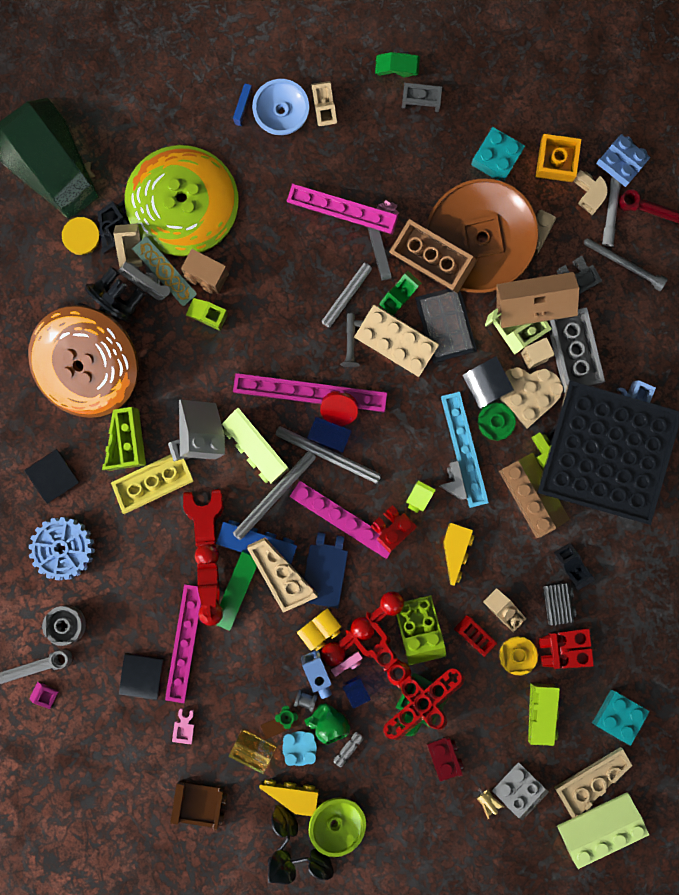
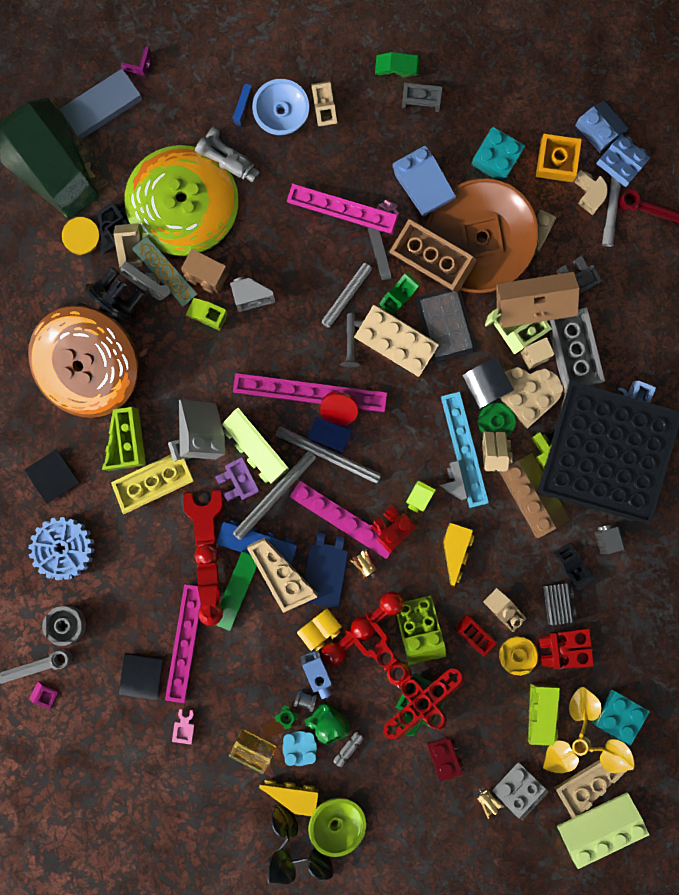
reddish brown panel [170,781,227,830] -> none
bright pink plate [331,651,362,677] -> none
clear blue panel [343,675,371,708] -> none
dark grey piece [584,238,668,291] -> none
none -> sand blue slope [60,69,143,140]
none -> magenta bracket [121,46,152,77]
none -> light grey piece [195,126,260,182]
none -> medium lavender plate [215,457,259,502]
none -> light grey slope [230,277,275,312]
none -> pearl gold piece [350,549,377,578]
none -> medium blue slope [393,145,456,216]
none -> tan brick [482,432,512,471]
none -> yellow plant [543,687,635,773]
none -> medium blue slope [575,101,628,153]
none -> dark grey brick [594,524,626,554]

